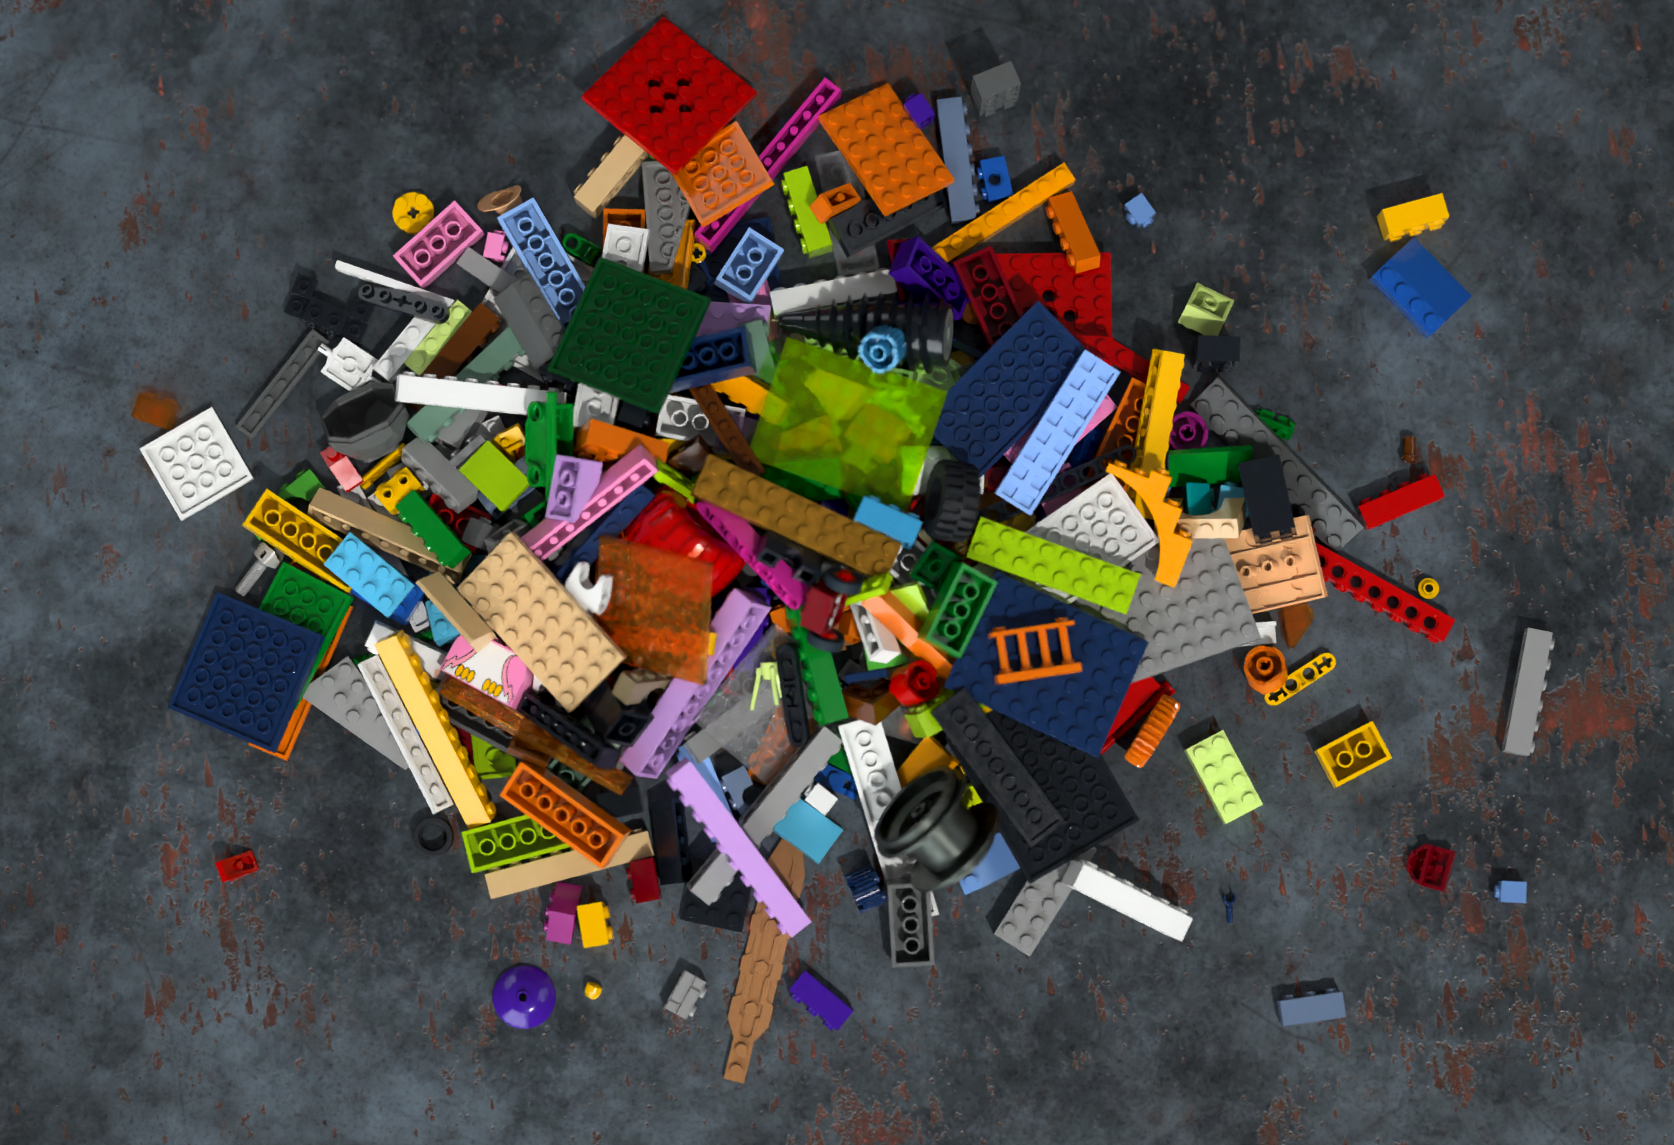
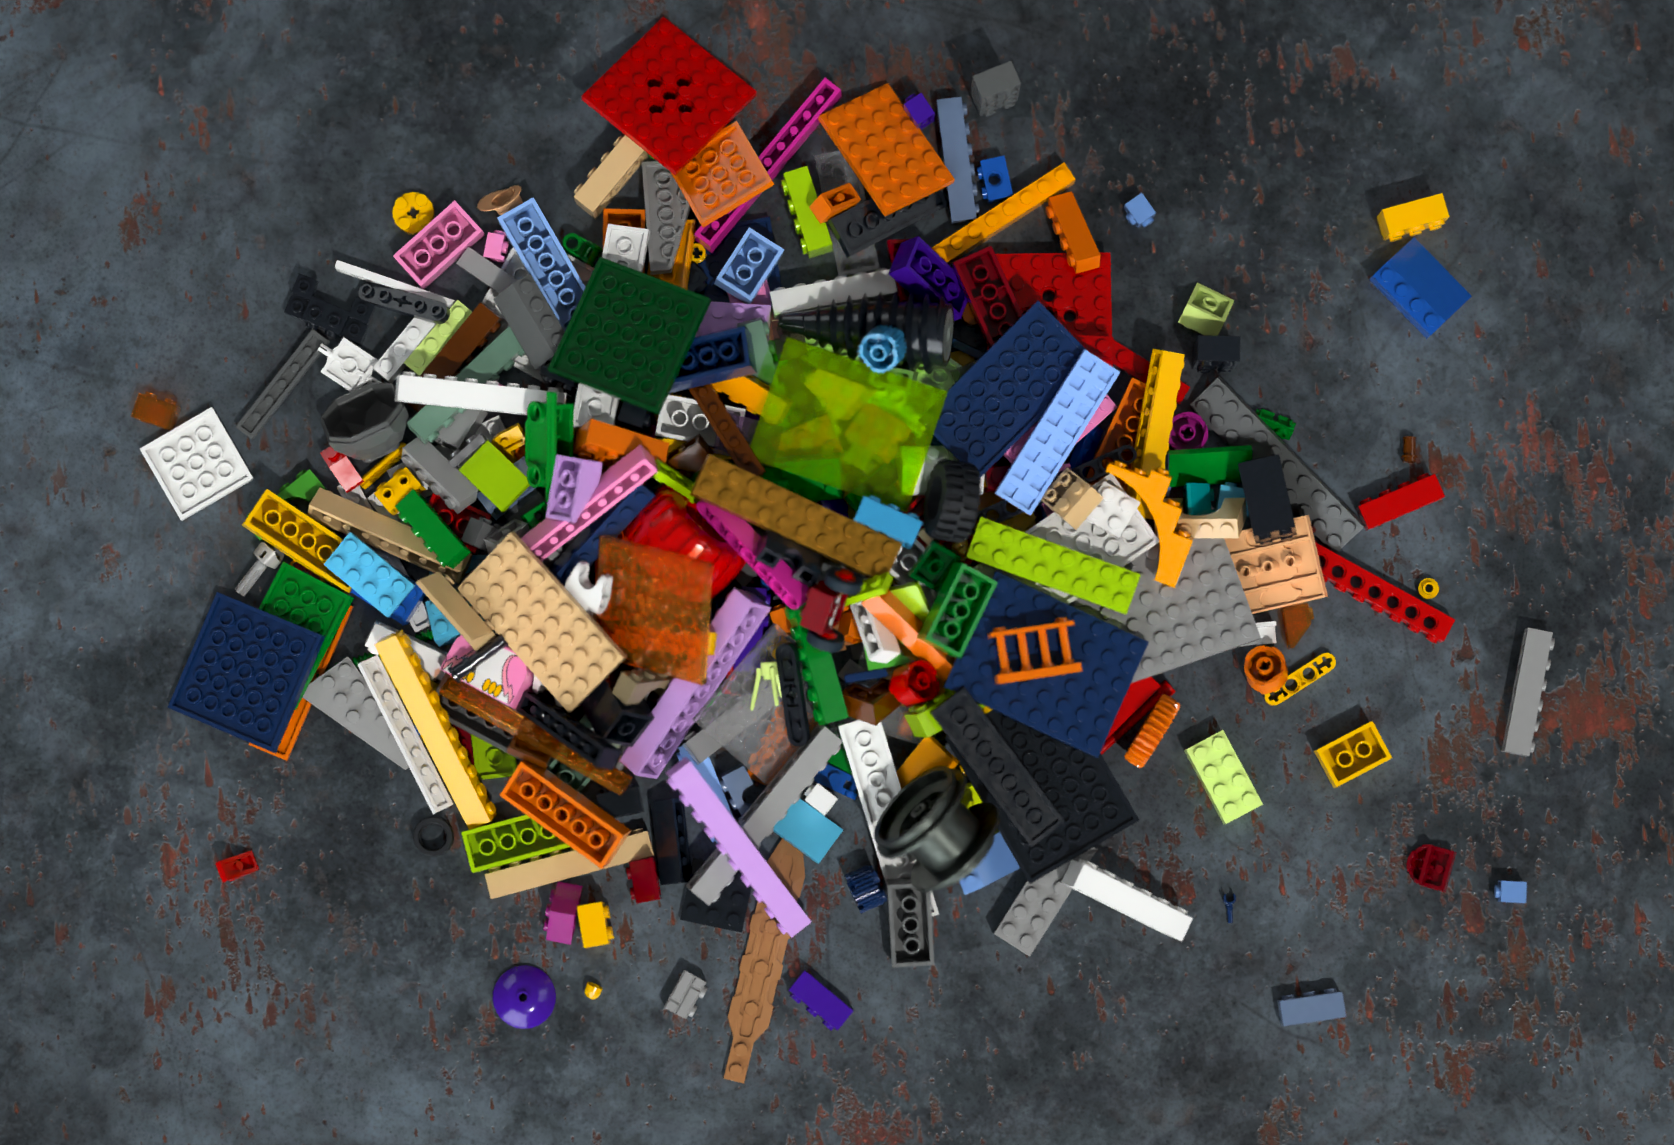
none -> black pin [448,634,508,684]
none -> tan slope [1041,467,1103,530]
none -> white plate [1085,481,1141,539]

